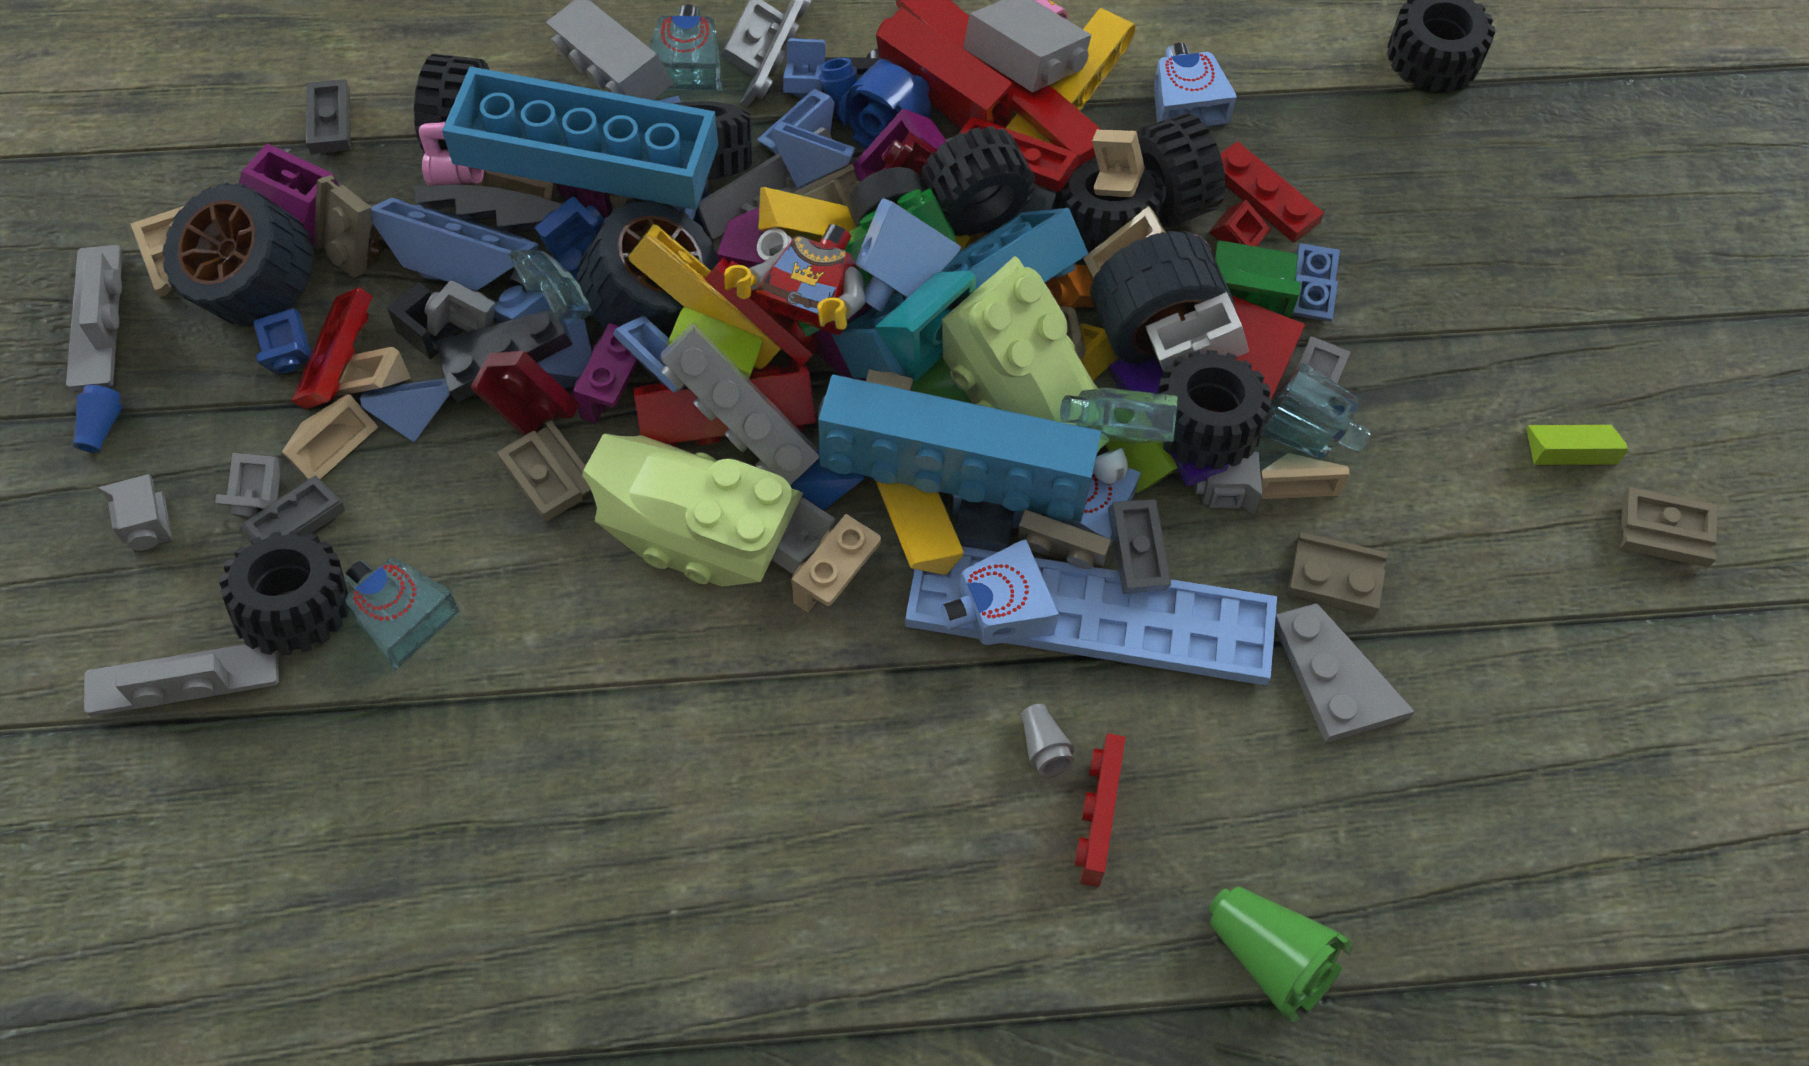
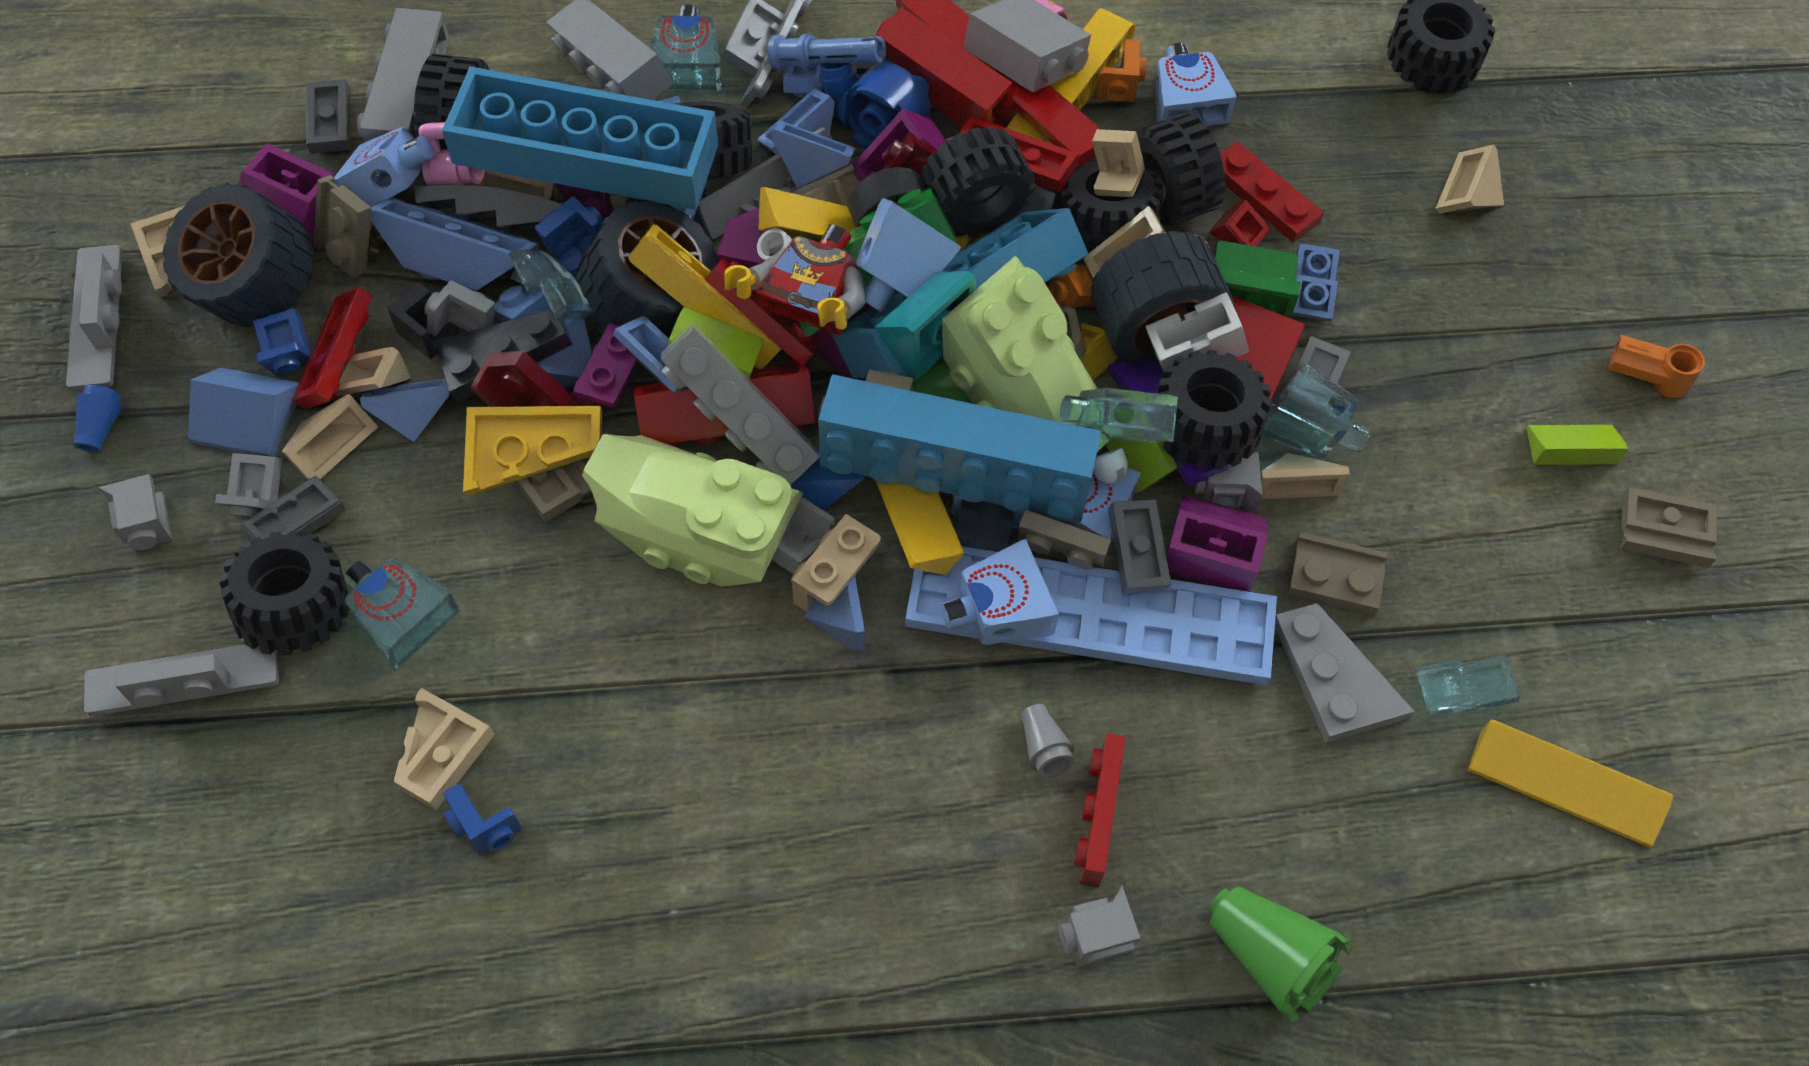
none -> medium blue slope [188,368,299,457]
none -> light blue torso [334,127,434,207]
none -> light grey brick [357,8,450,142]
none -> tan wing [394,688,495,811]
none -> blue bracket [443,783,522,855]
none -> yellow wing [463,406,603,497]
none -> medium blue pin [768,34,886,71]
none -> medium blue slope [804,576,865,651]
none -> light grey window [1058,886,1140,967]
none -> orange bracket [1097,39,1147,102]
none -> magenta slope [1166,494,1268,592]
none -> clear light blue slope [1415,654,1521,714]
none -> tan slope [1435,144,1504,214]
none -> yellow slope [1467,720,1674,848]
none -> orange piece [1608,335,1705,399]

